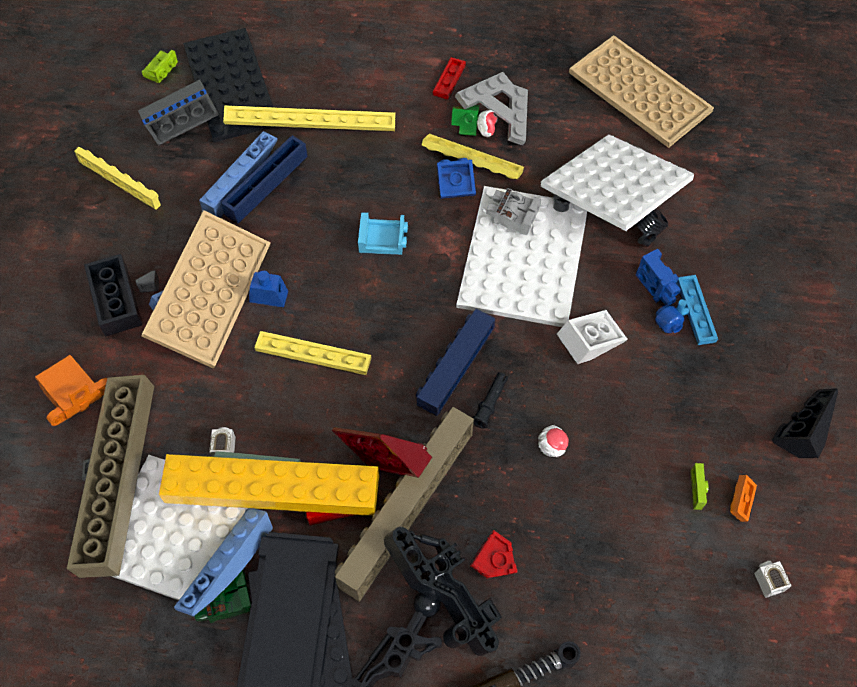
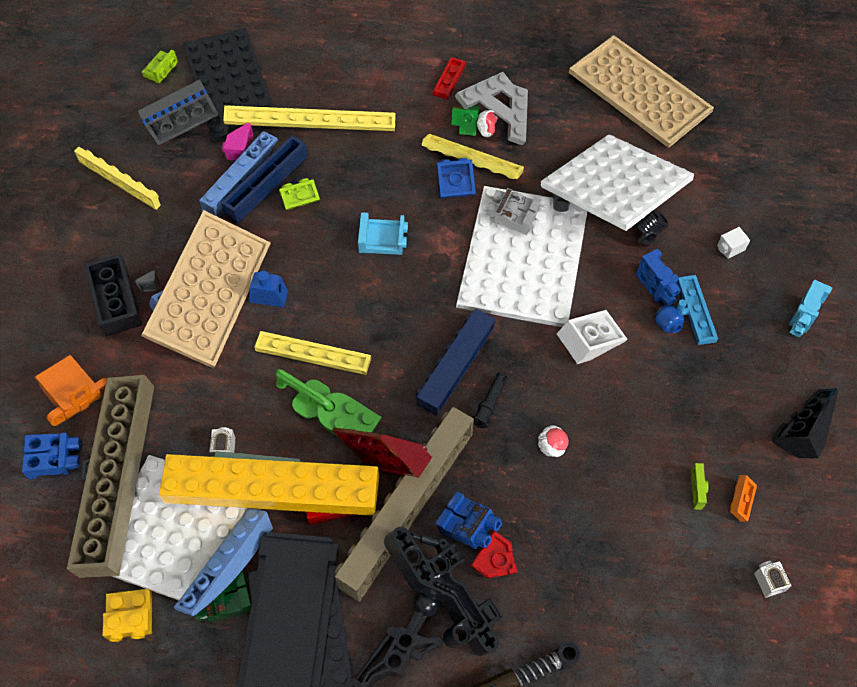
none -> blue hips [22,433,82,479]
none -> yellow plate [103,589,152,642]
none -> dark pink slope [222,123,253,160]
none -> bright green plate [276,369,381,438]
none -> lime bracket [279,178,320,210]
none -> blue hips [435,492,502,549]
none -> white brick [717,227,750,259]
none -> medium azure hips [789,280,832,337]

